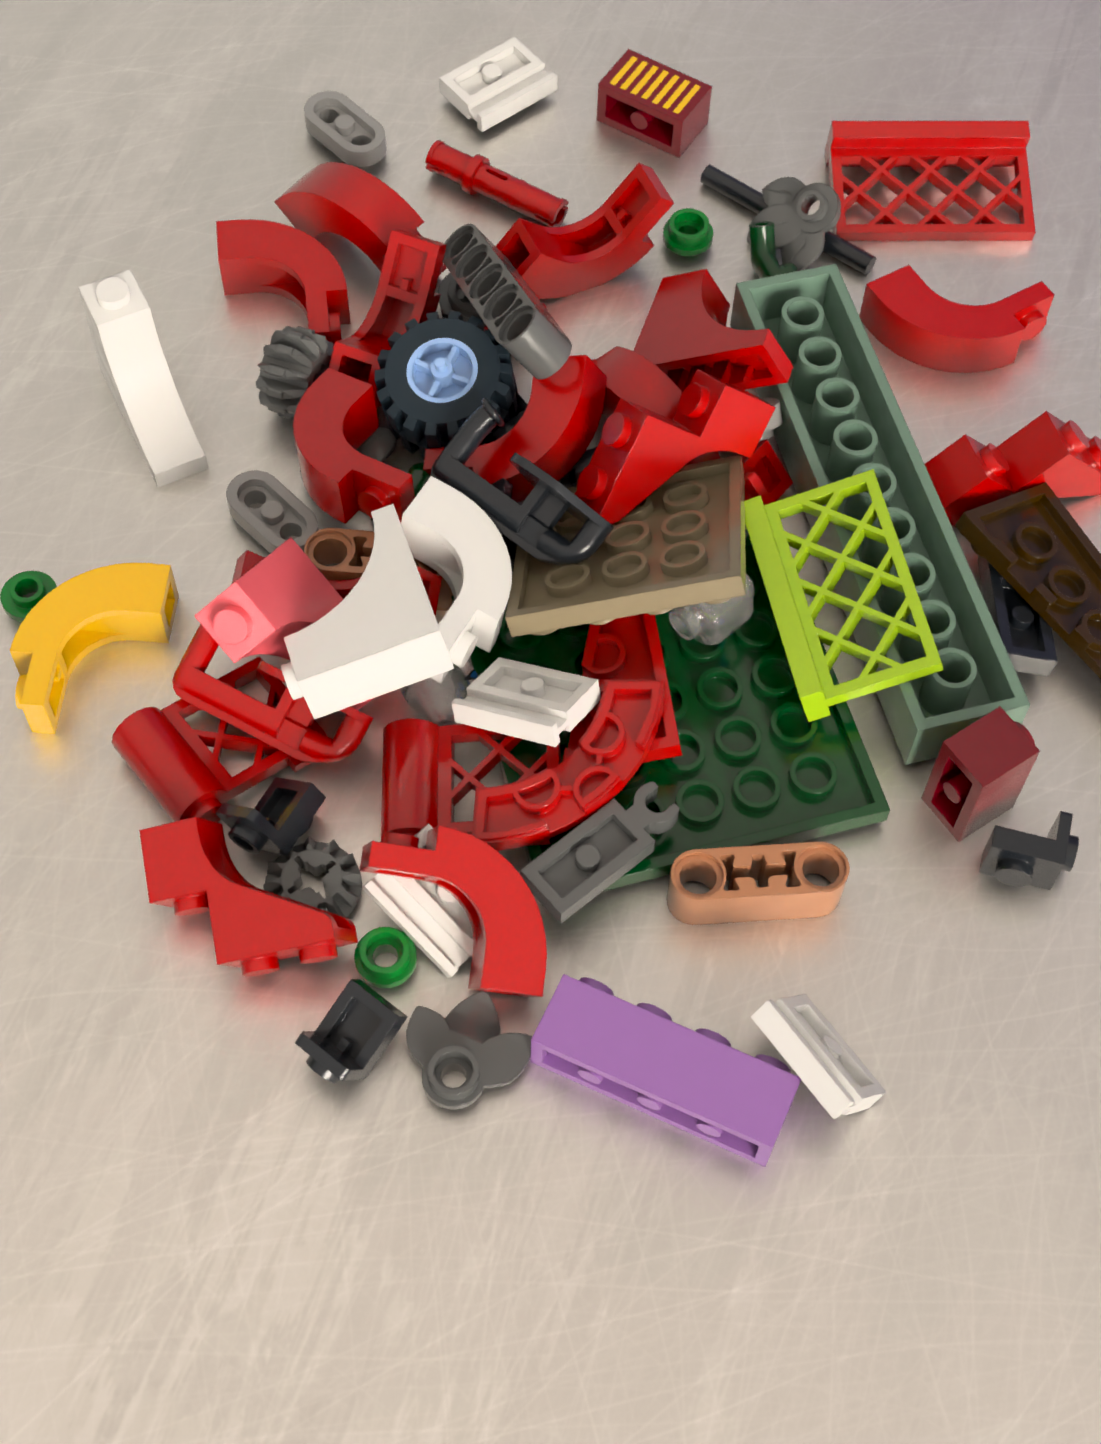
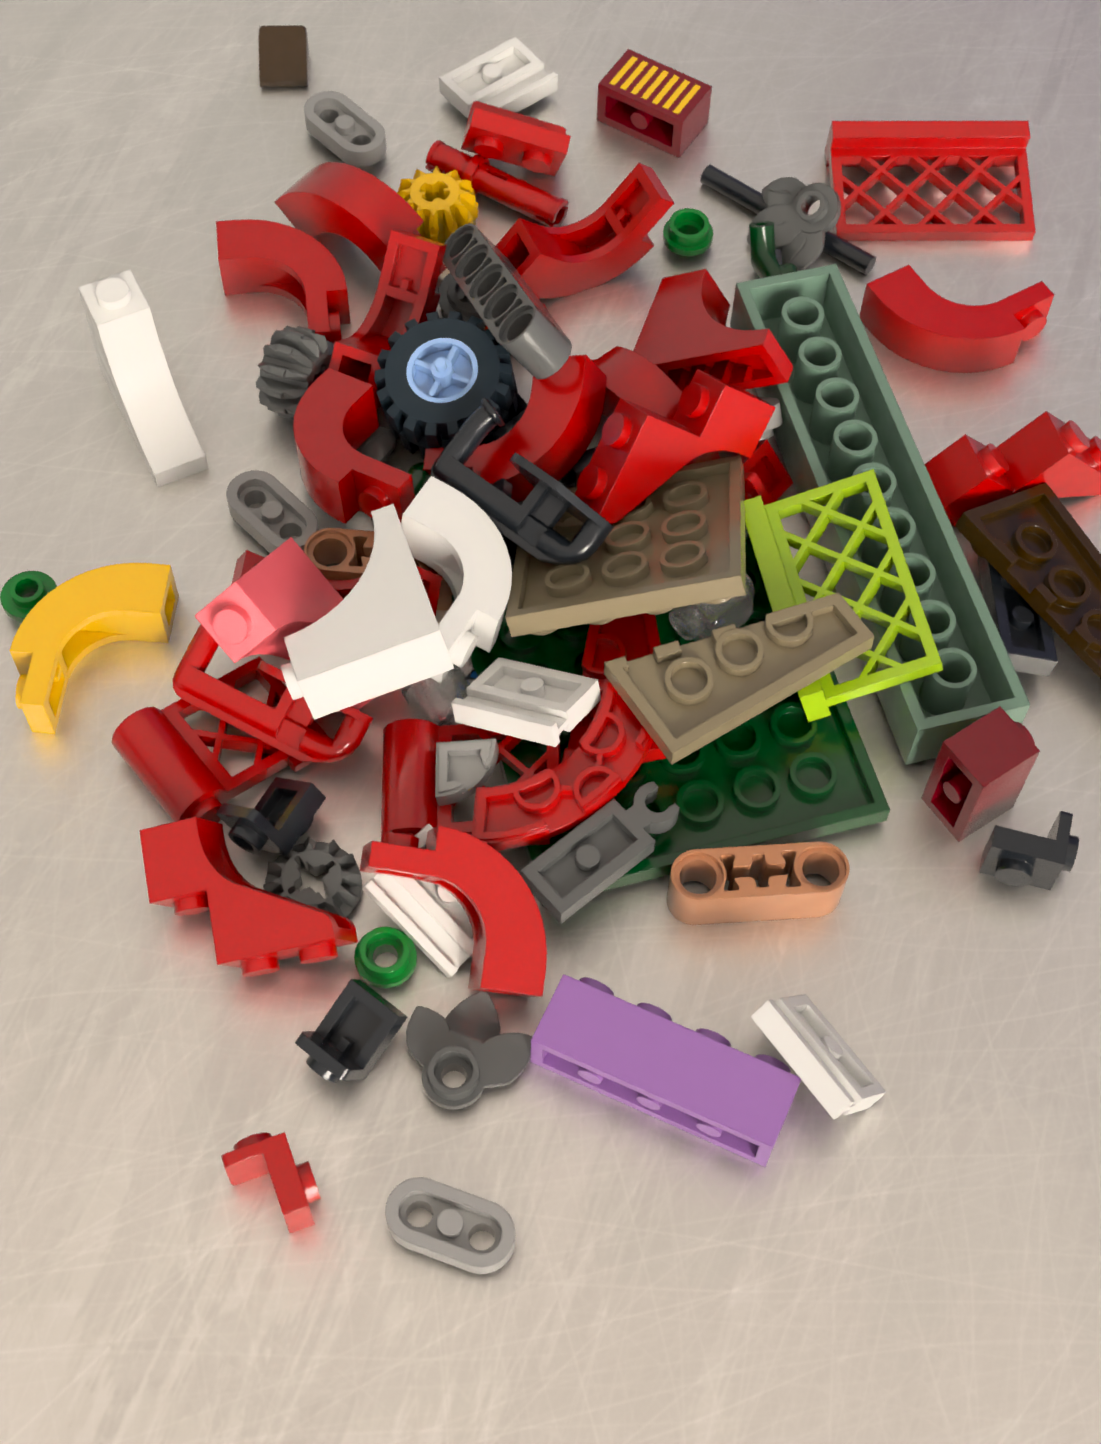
none -> red bracket [221,1132,321,1234]
none -> dark brown slope [258,25,309,87]
none -> light grey plate [385,1177,515,1274]
none -> yellow gear [397,165,478,243]
none -> light grey tile [435,739,499,806]
none -> red bracket [461,101,571,177]
none -> dark tan wing [604,593,874,765]

